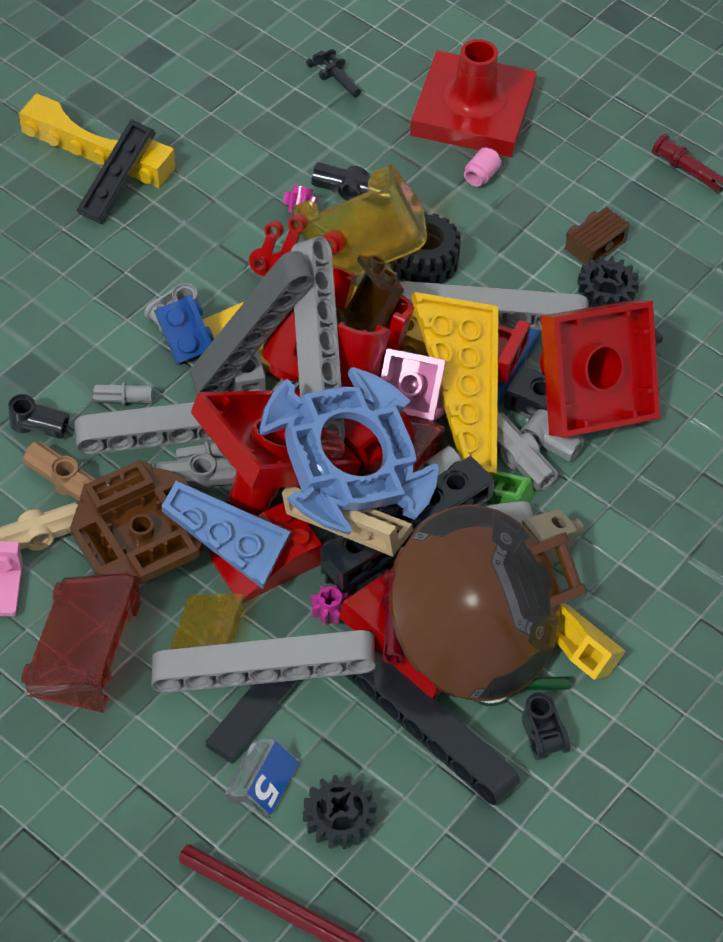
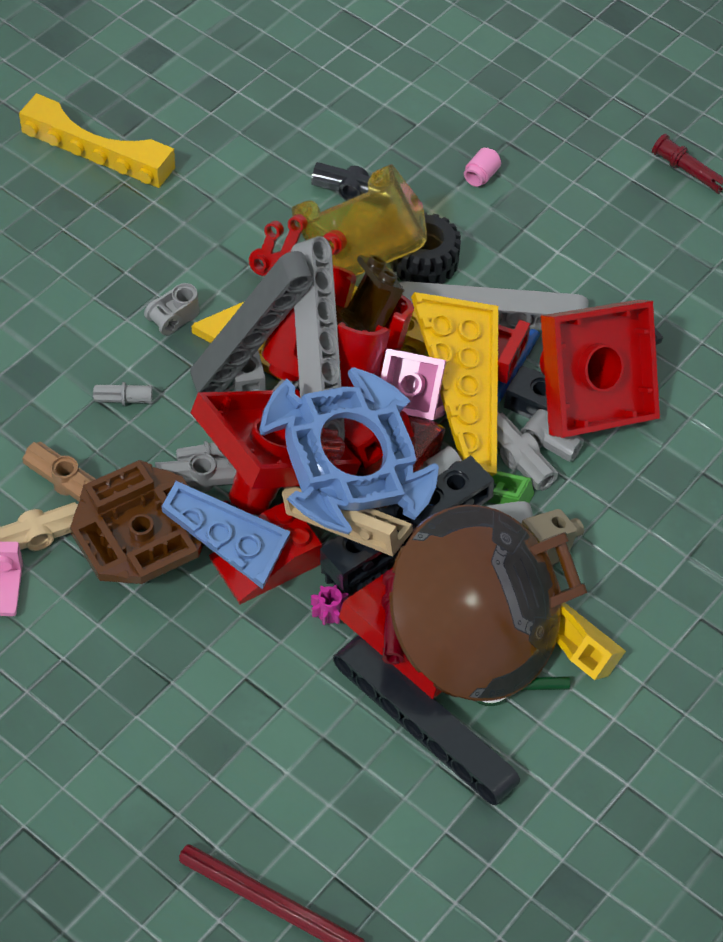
black piece [8,394,70,439] -> none
clear red windscreen [22,573,141,713] -> none
light grey beam [74,402,212,455] -> none
black tile [77,119,156,225] -> none
light grey beam [151,630,376,693] -> none
blue bracket [154,295,214,364] -> none
clear yellow hinge [170,594,244,649] -> none
black tile [206,680,301,764] -> none
panel [224,738,300,818] -> none
dark pink gear [283,185,318,217] -> none
black gear [303,775,377,849] -> none
black piece [306,49,361,98] -> none
red piece [410,39,537,158] -> none
black piece [522,692,570,760] -> none
reddish brown brick [565,207,630,266] -> none
black gear [577,256,640,307] -> none

